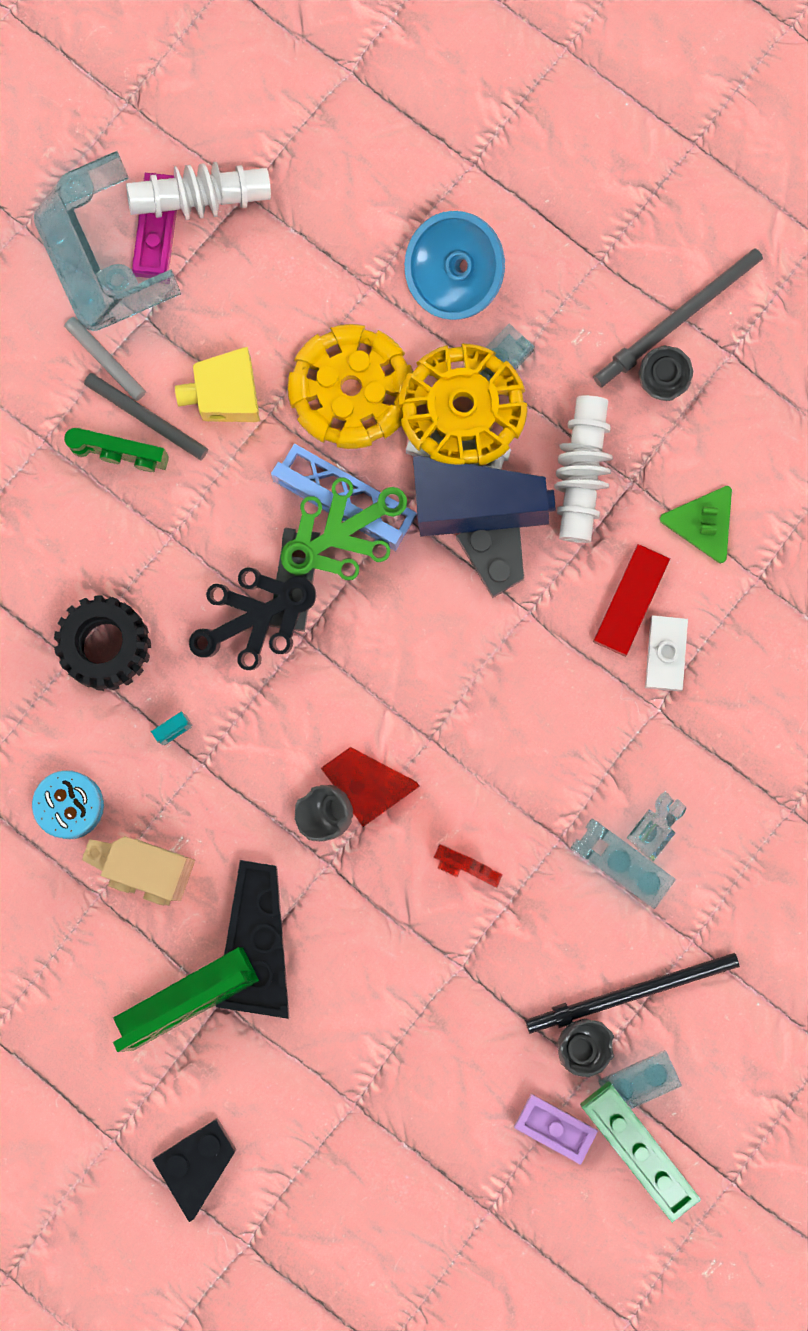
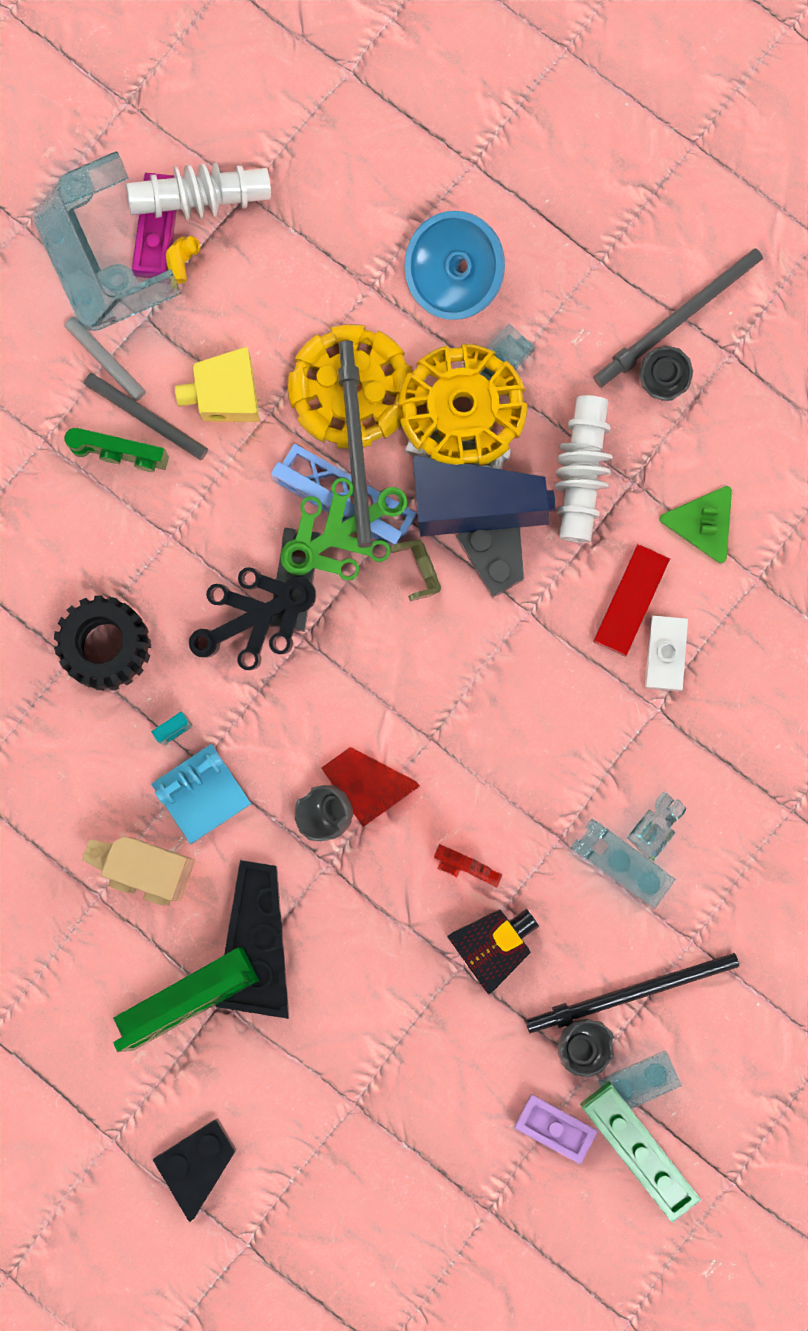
medium azure head [32,770,104,839] -> none
none -> medium azure hinge [151,744,251,844]
none -> yellow arm [166,236,200,285]
none -> dark grey bar [338,340,372,548]
none -> olive piece [390,540,441,601]
none -> torso [447,908,539,995]

